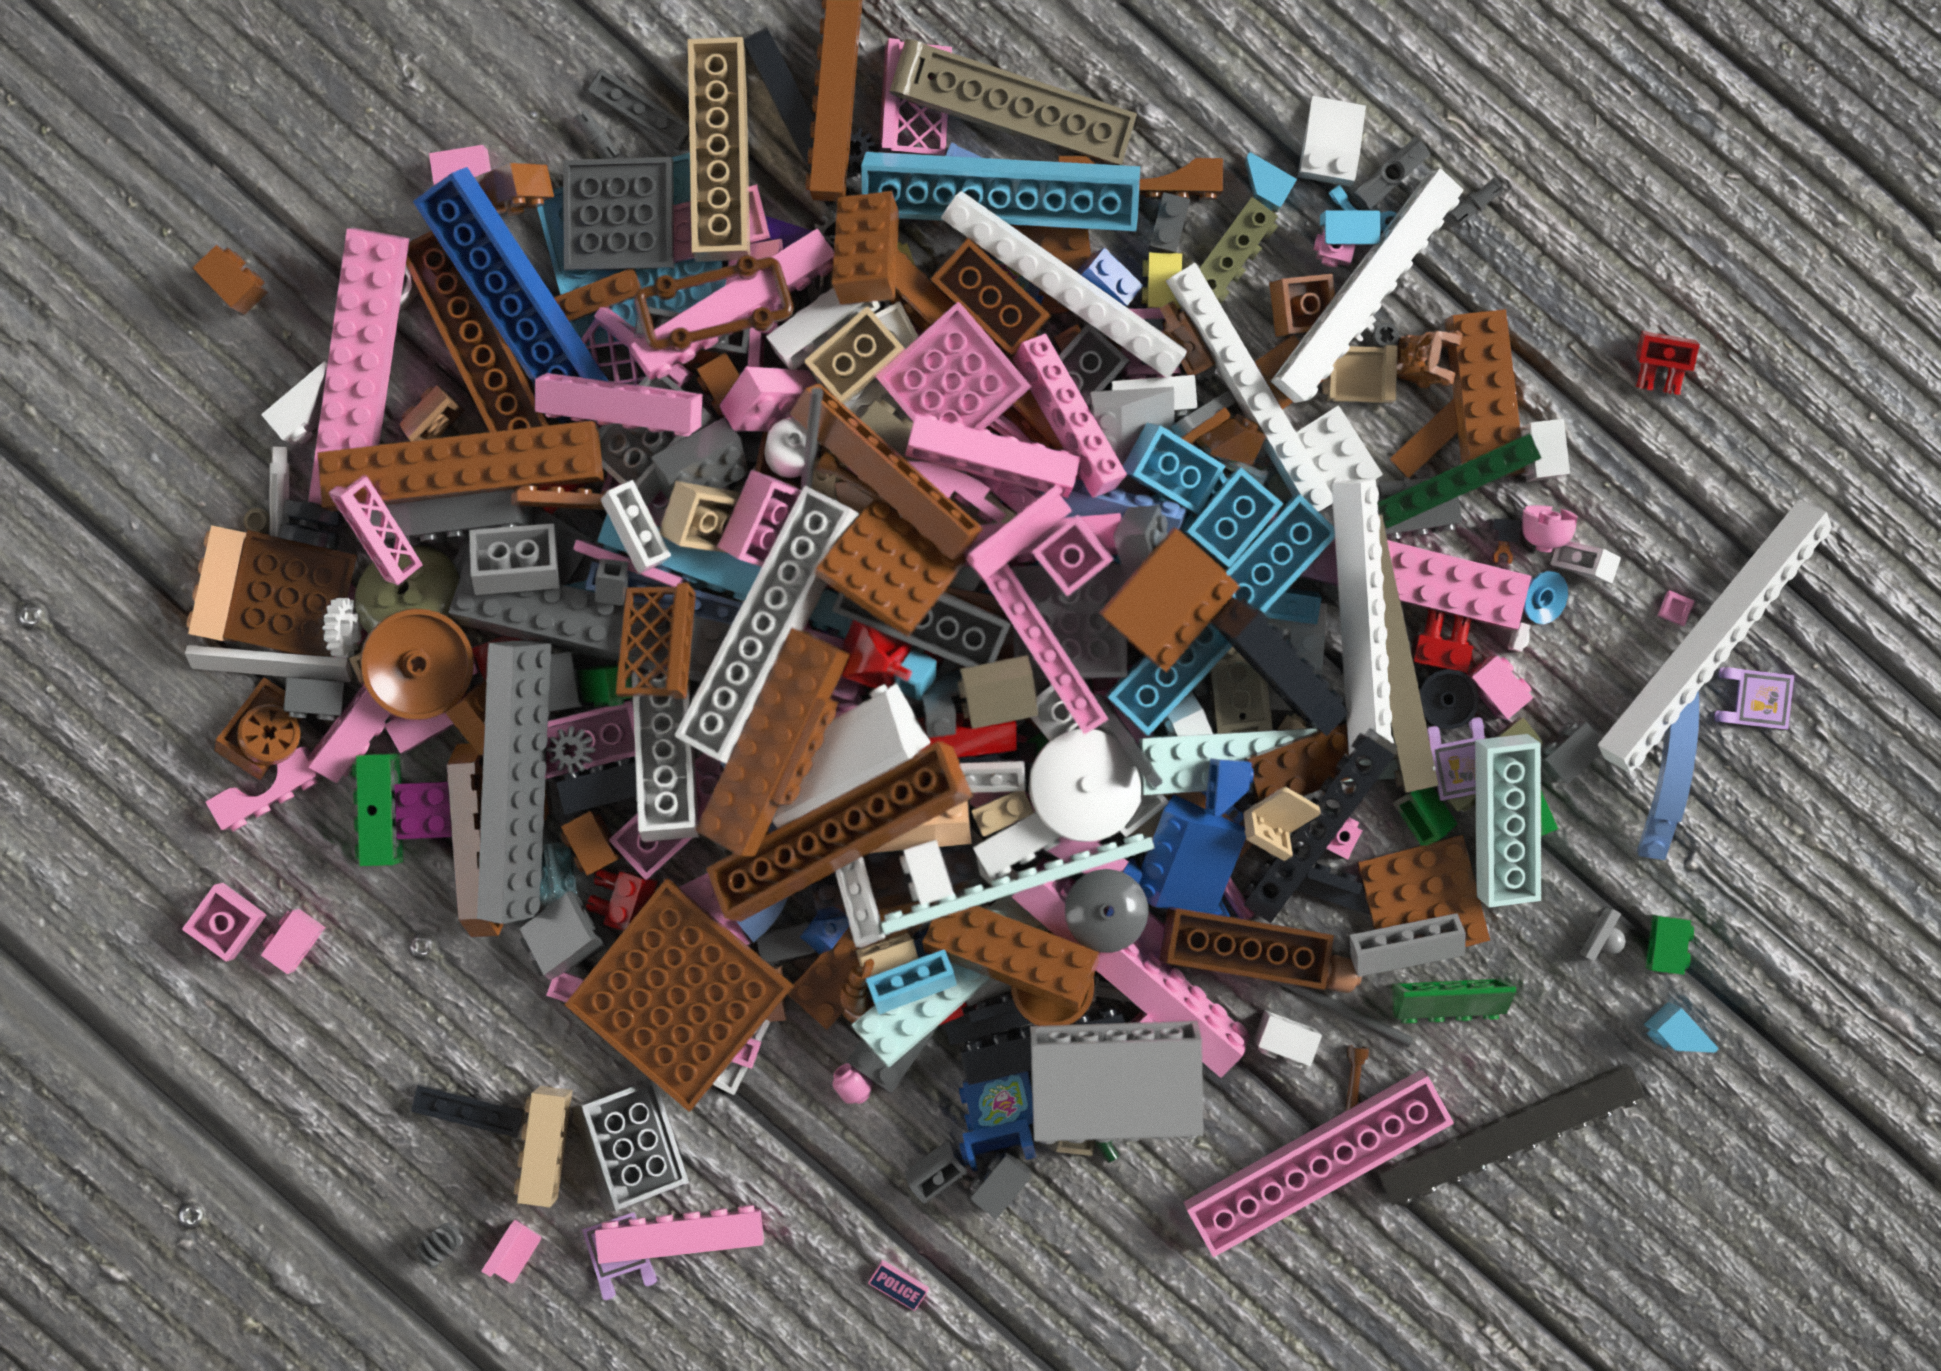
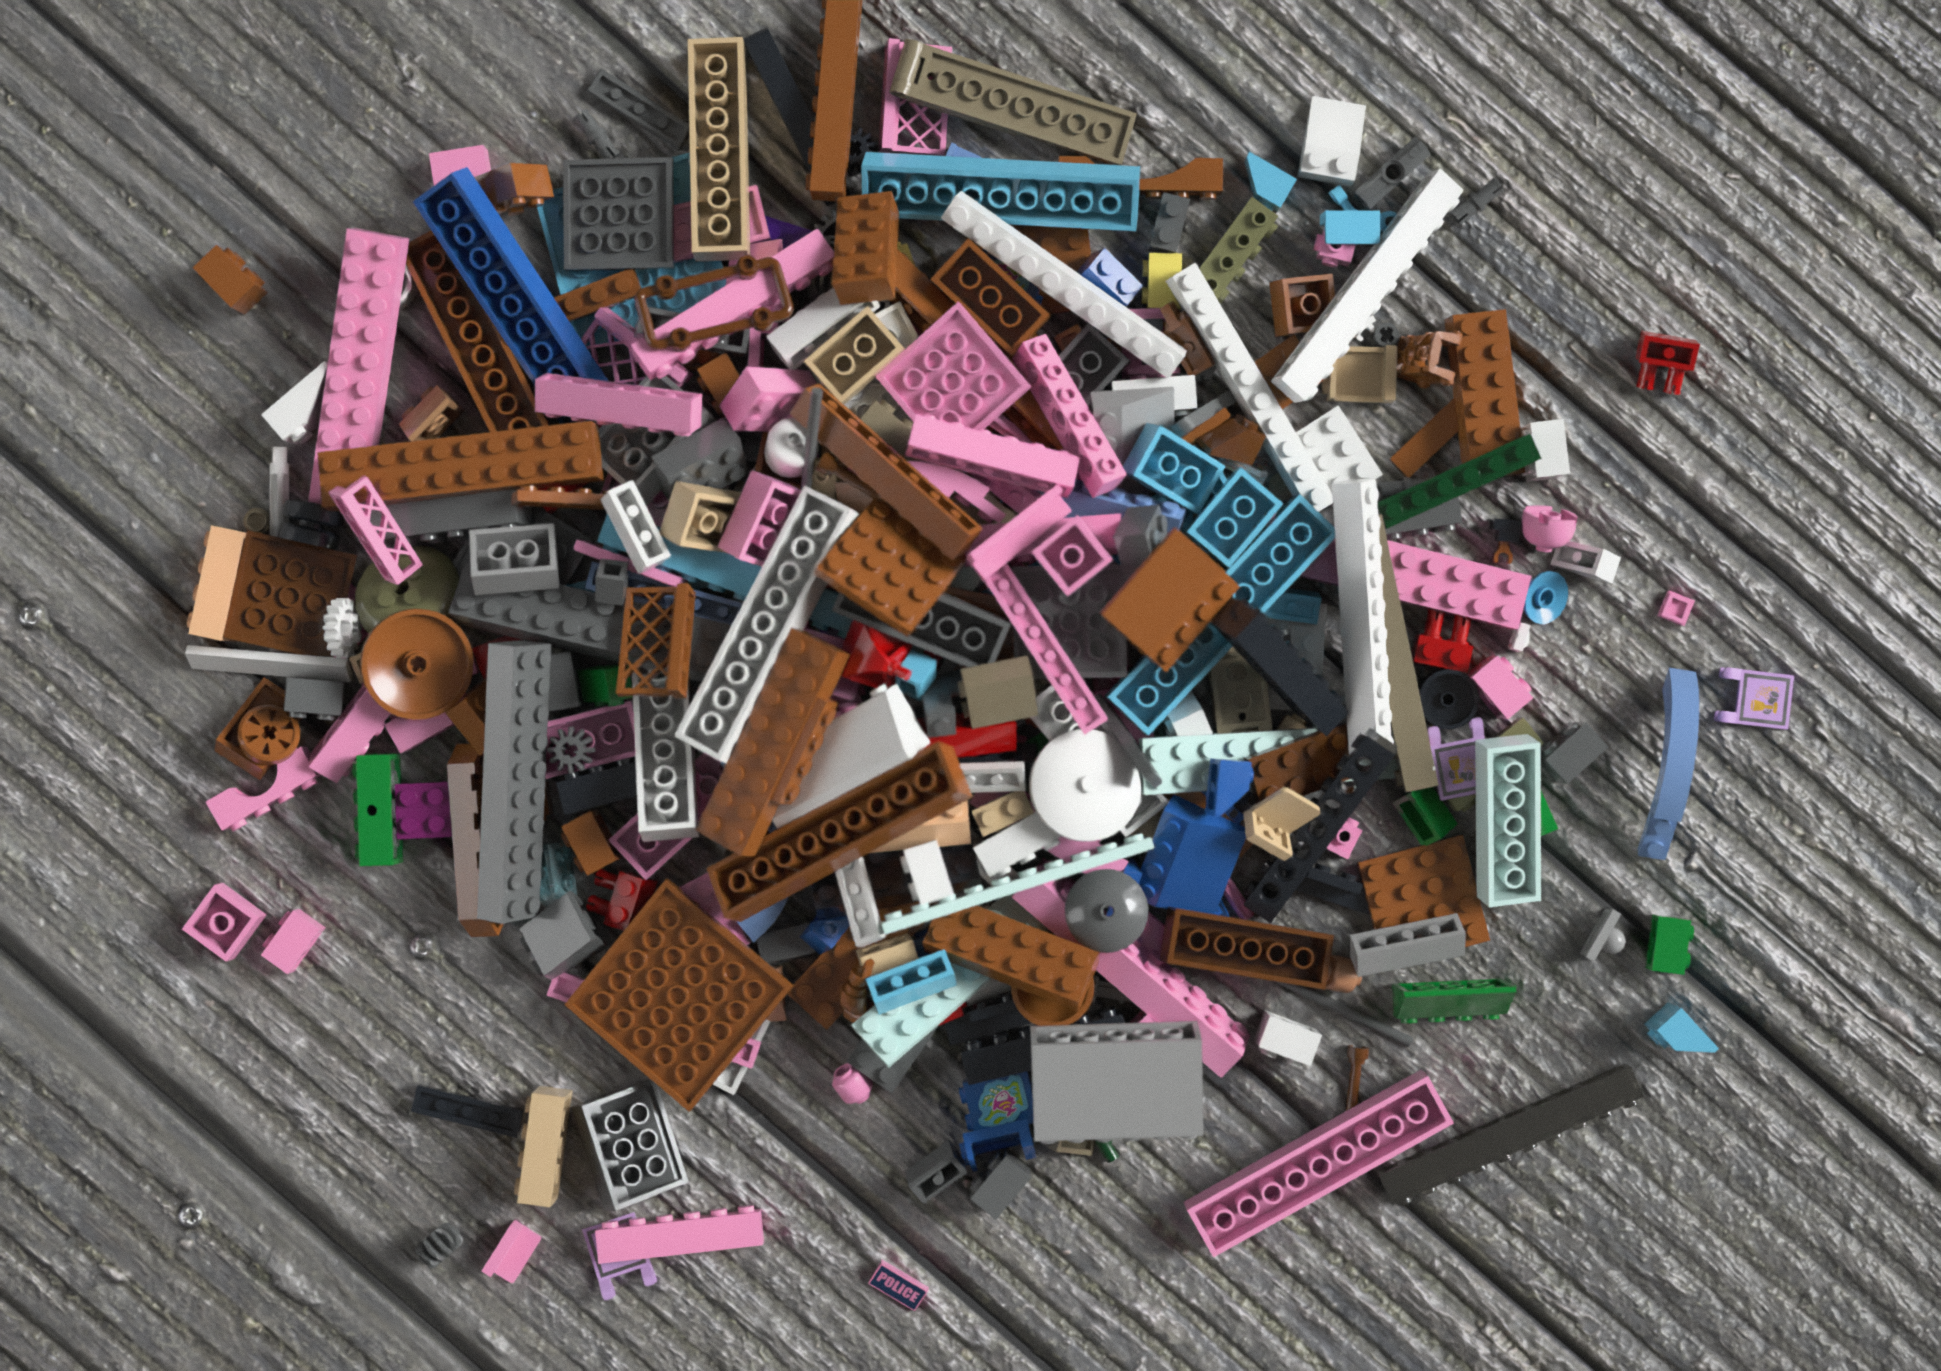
white brick [1598,499,1831,773] -> none

